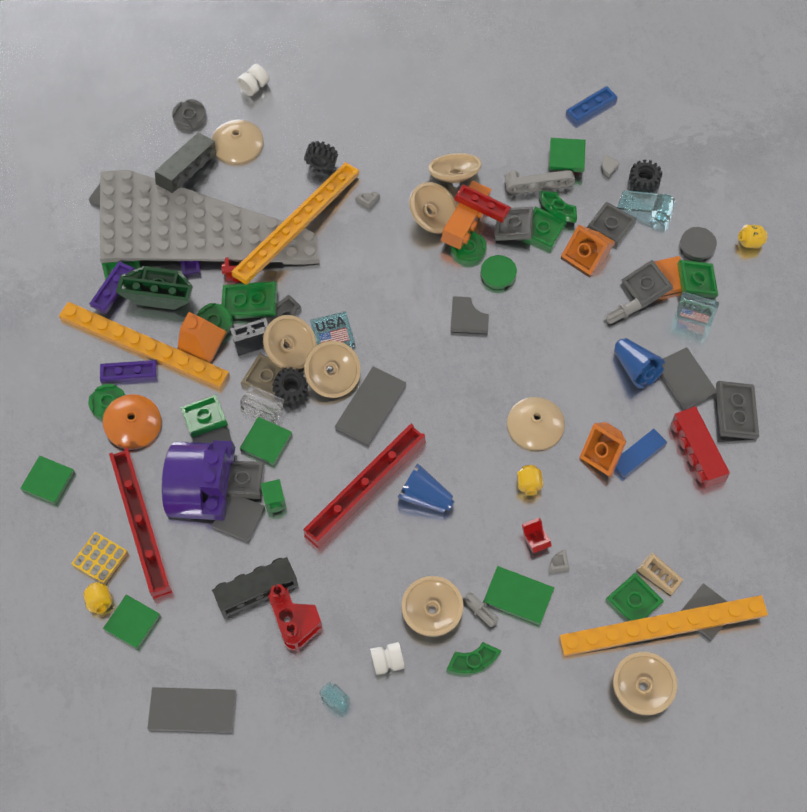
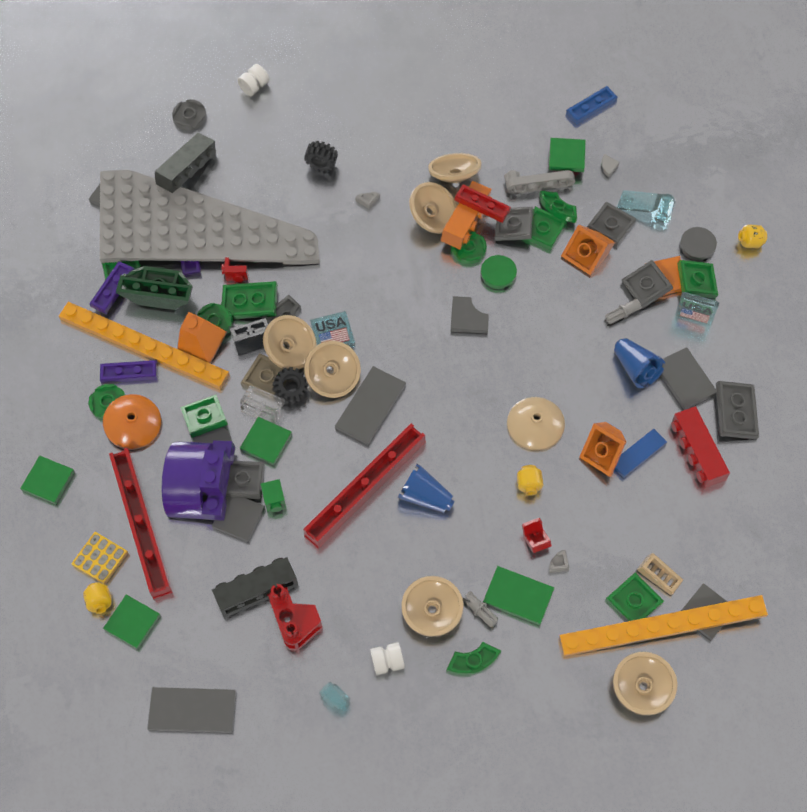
tan dish [212,120,264,164] -> none
light orange plate [232,162,359,285] -> none
black tyre [629,160,662,194] -> none

